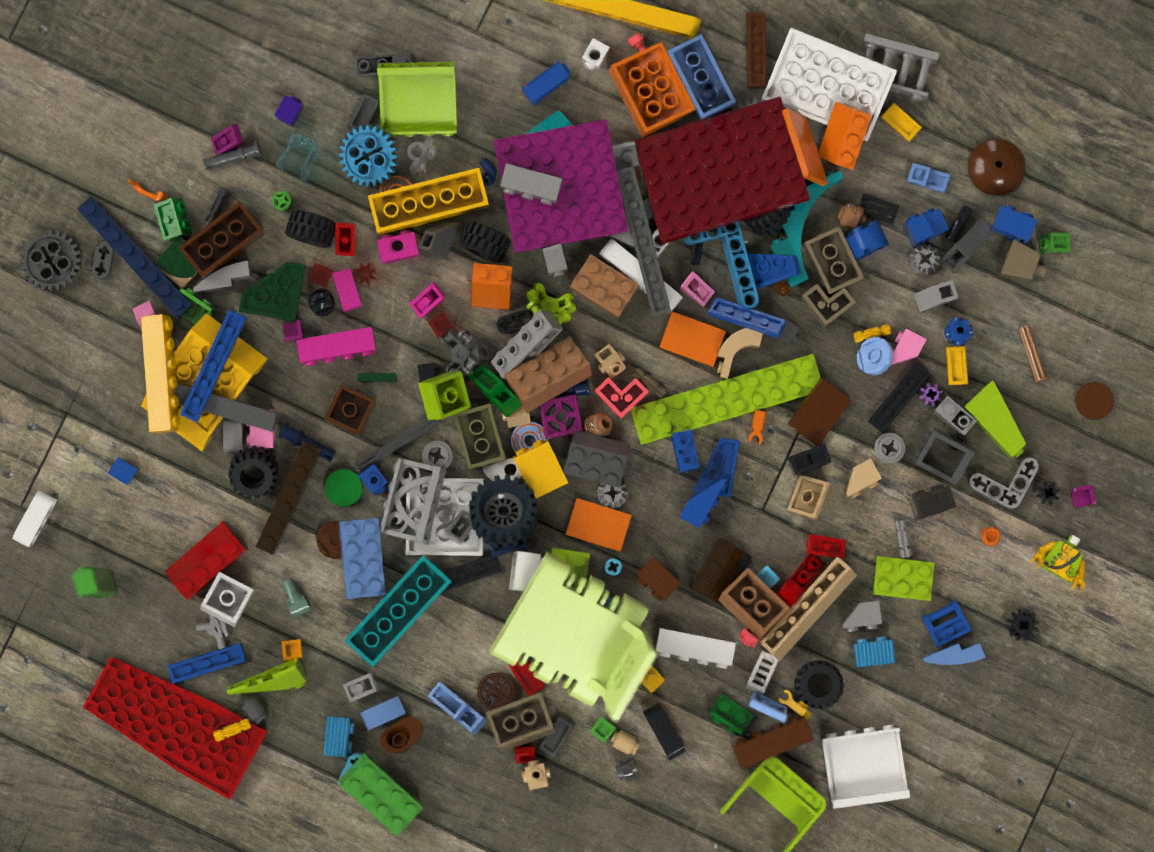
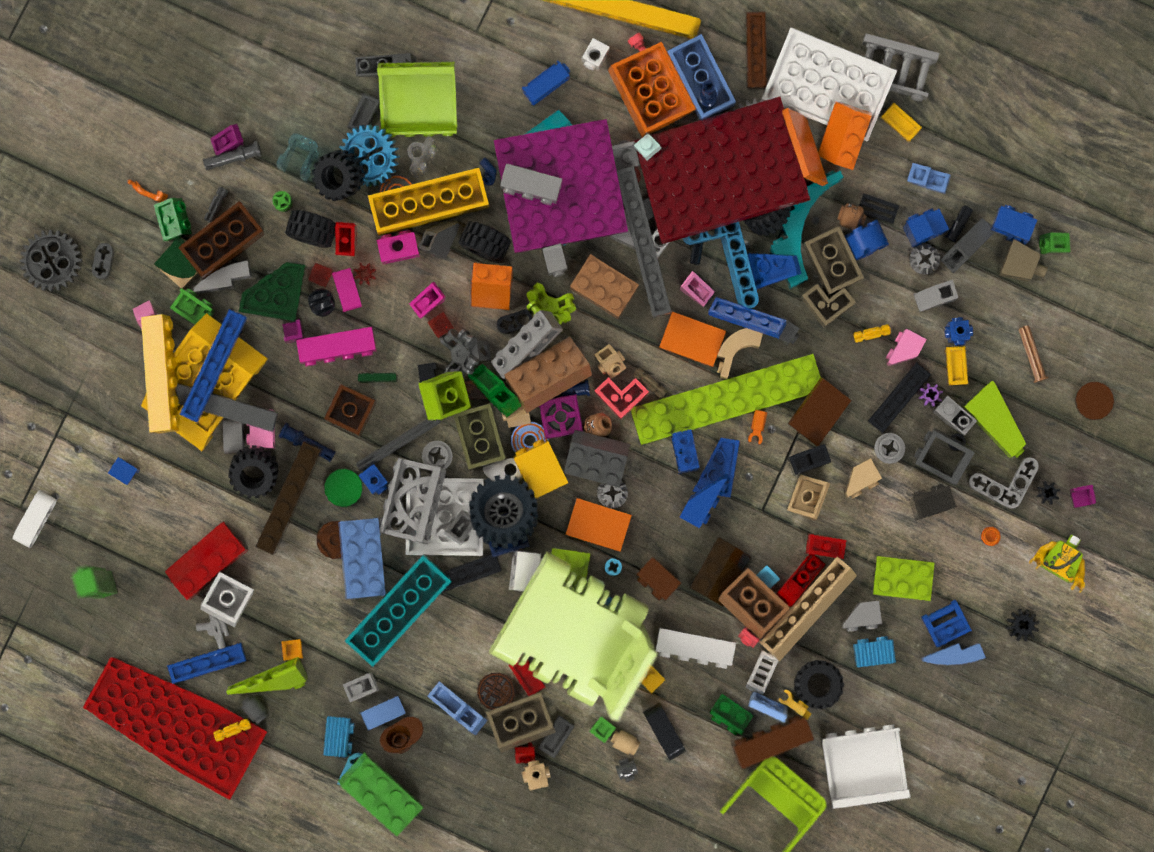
dark blue plate [77,196,192,319] -> none
dark purple brick [274,95,304,127] -> none
sand green pin [282,578,312,618] -> none
white beam [599,239,683,312] -> none
clear orange arm [771,281,790,296] -> none
light blue tile [857,337,894,375] -> none
light grey axle [895,520,911,558] -> none
reddish brown dish [968,139,1025,196] -> none
none -> black tyre [312,150,365,201]
none -> light aqua plate [634,133,661,160]

